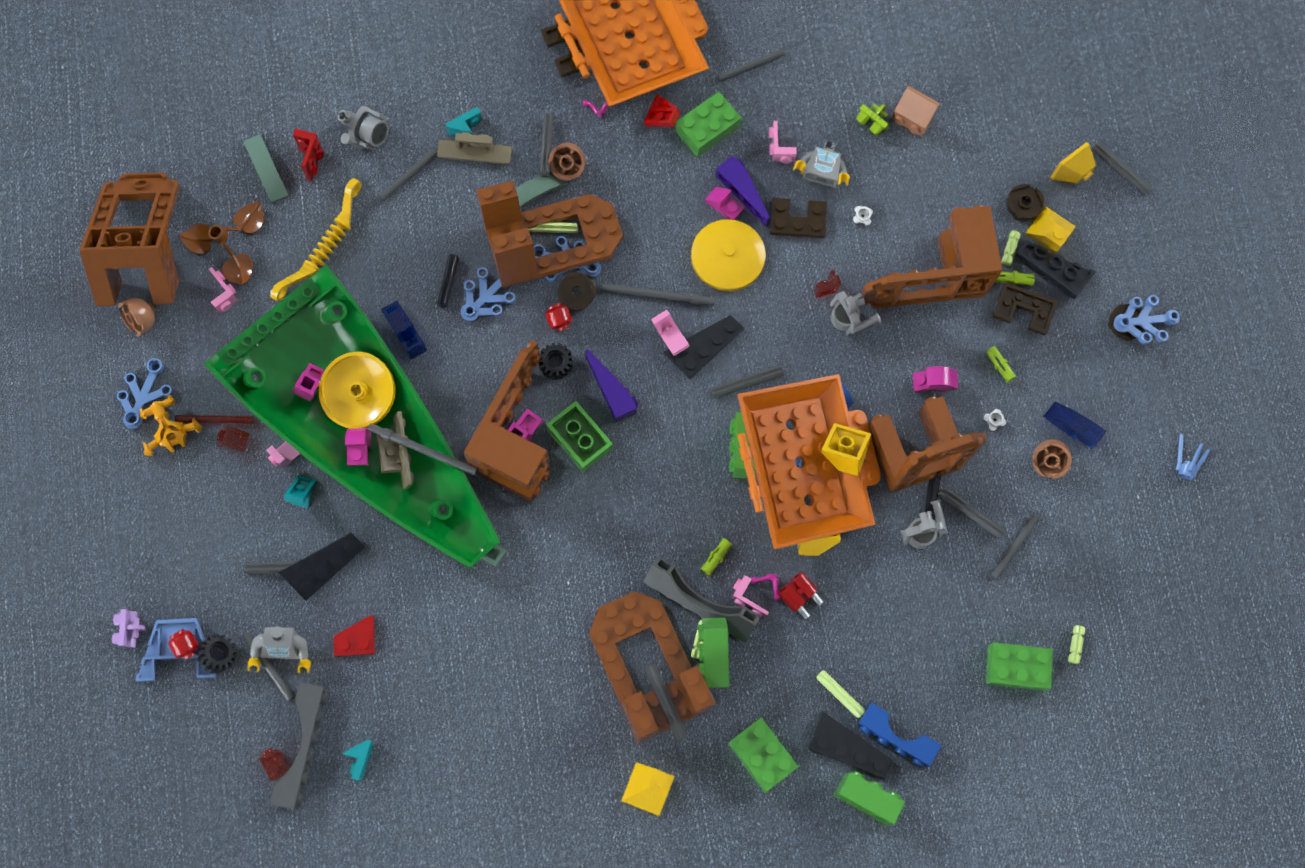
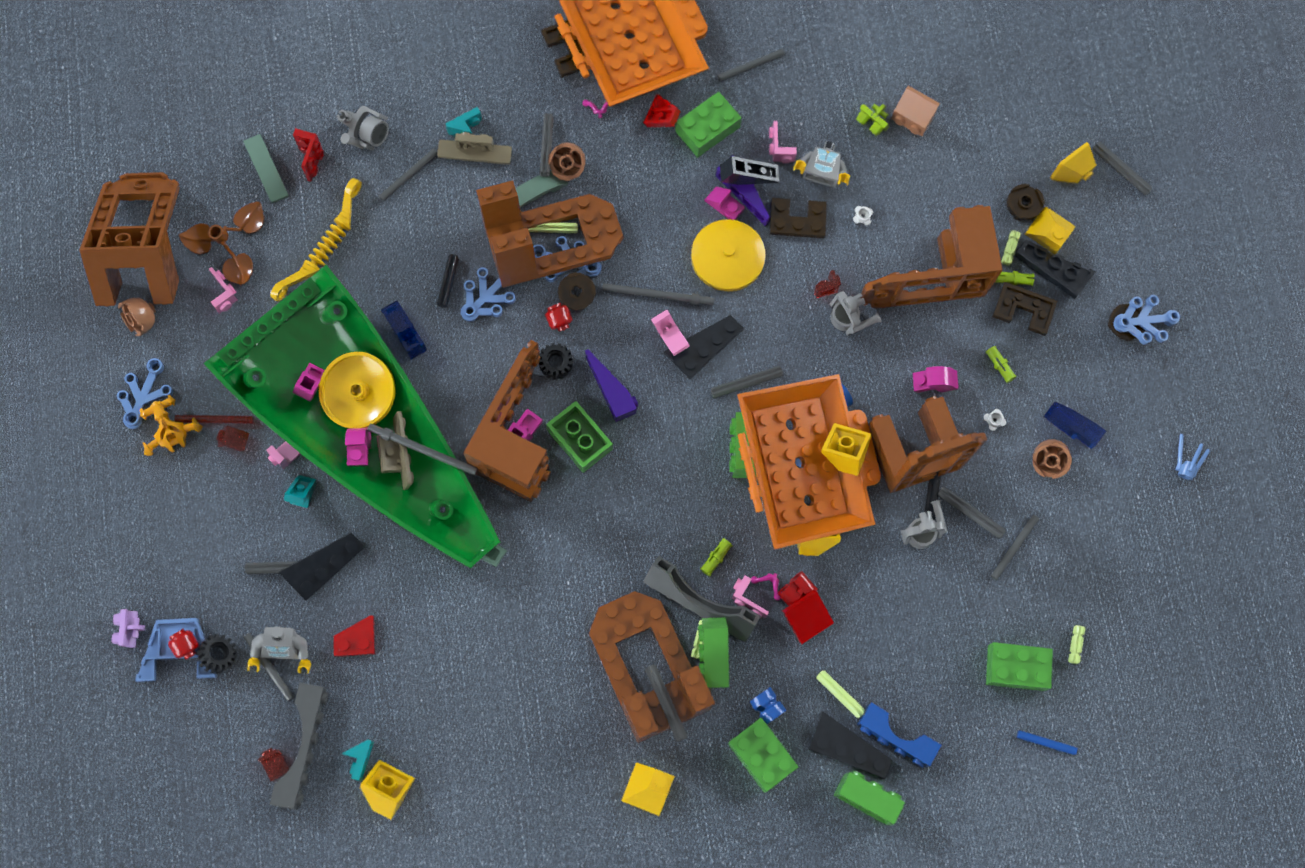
none -> yellow slope [360,760,415,820]
none -> black slope [720,156,780,185]
none -> blue wheel [750,687,787,724]
none -> red tile [782,590,834,644]
none -> blue bar [1017,730,1077,755]

